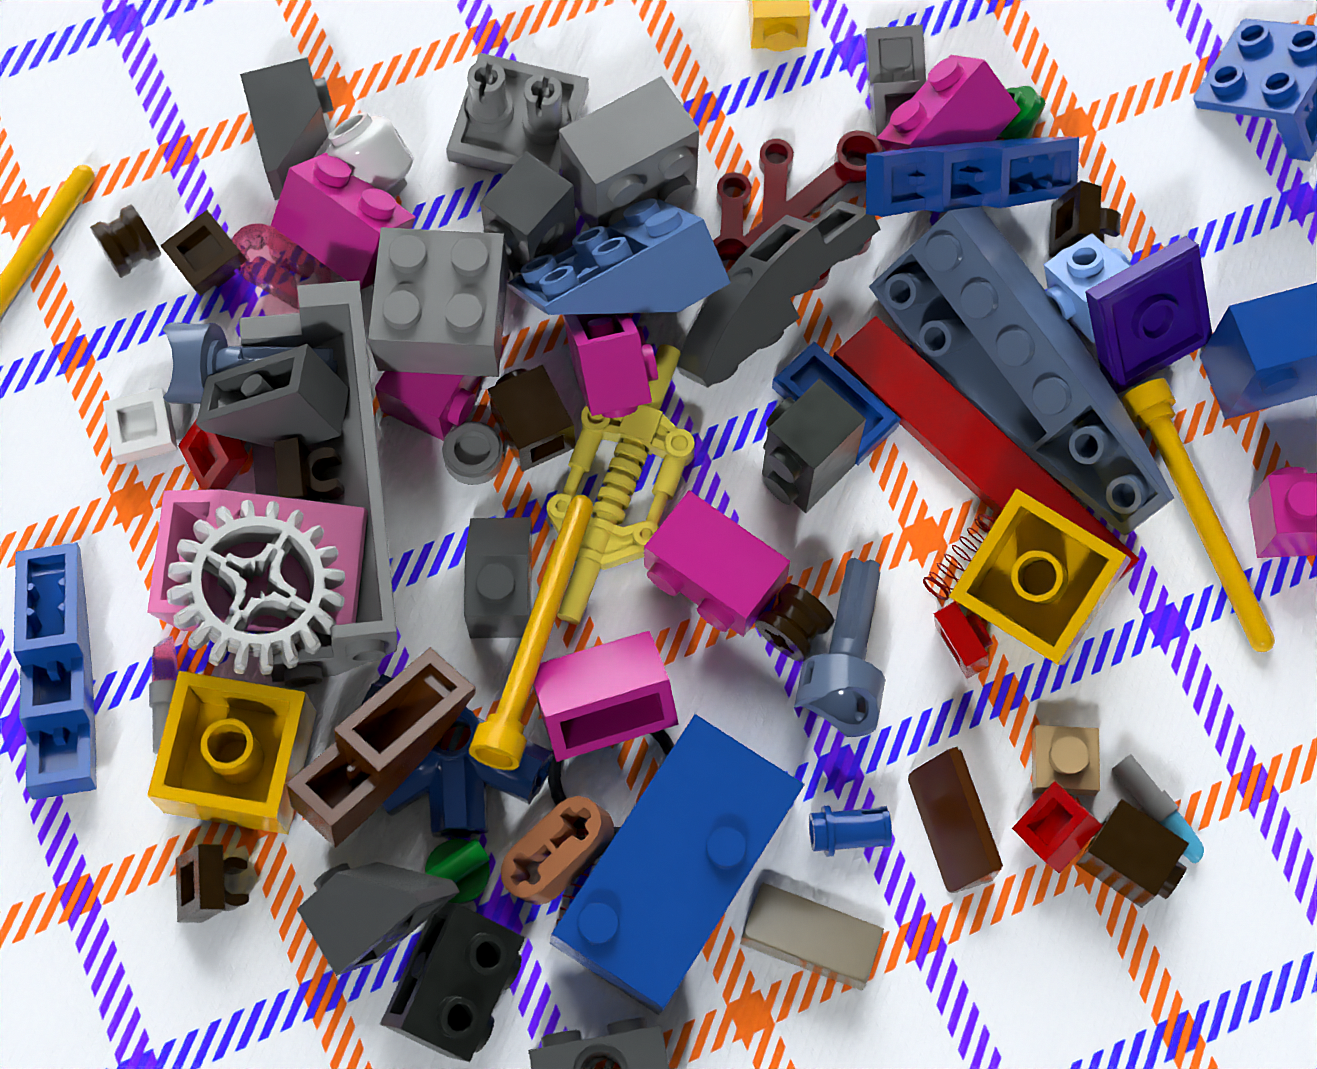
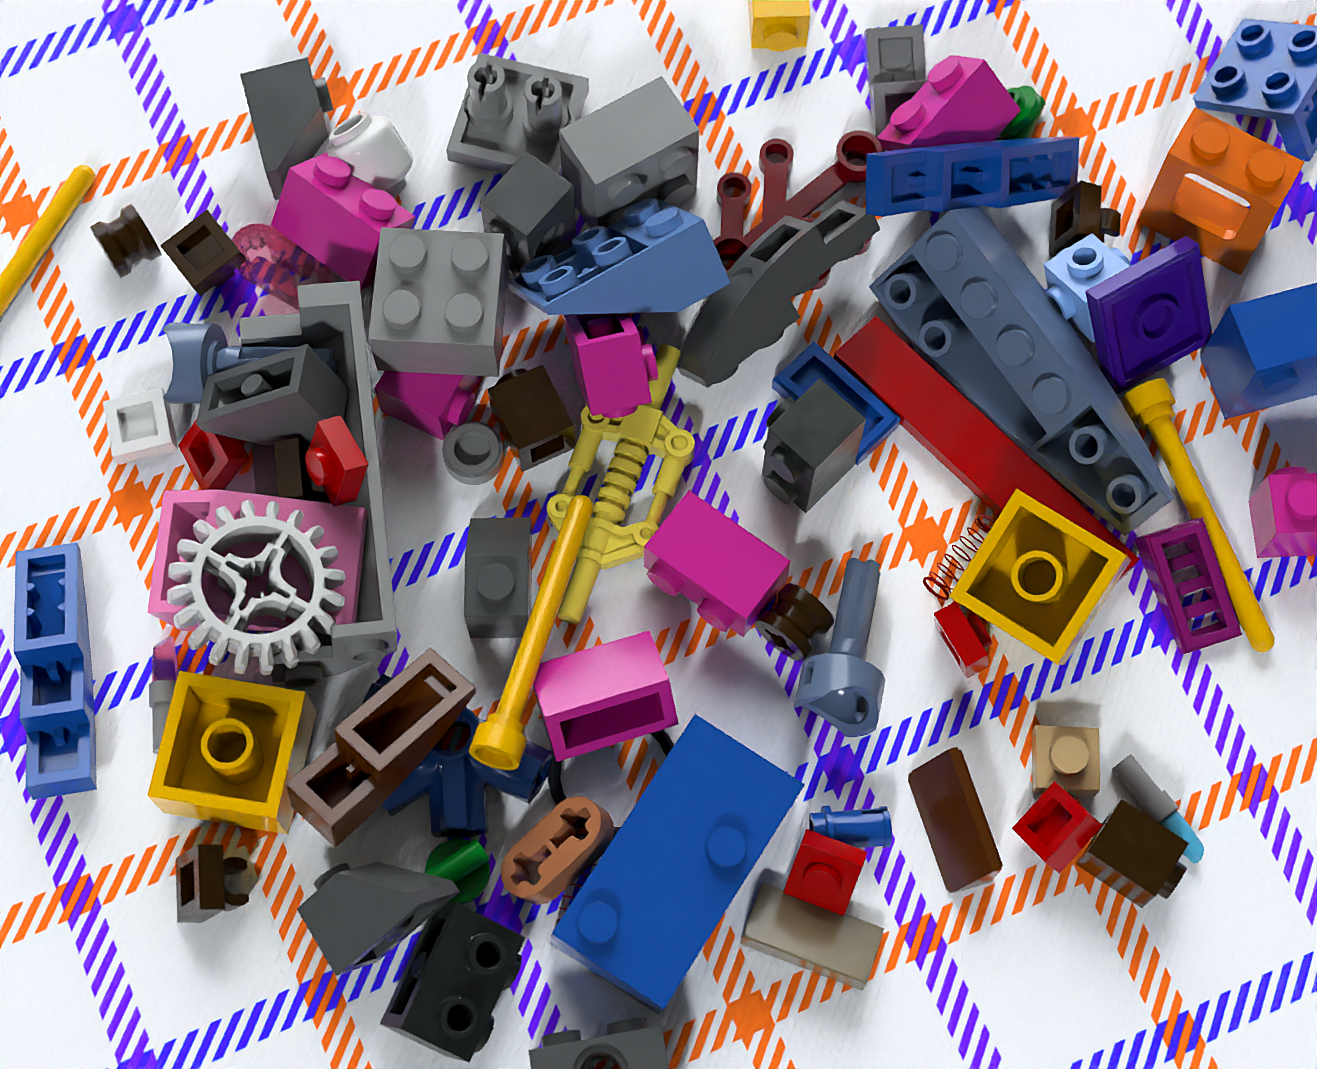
none -> red plate [305,415,369,507]
none -> red plate [783,829,867,916]
none -> magenta slope [1134,517,1242,654]
none -> orange window [1137,107,1305,275]

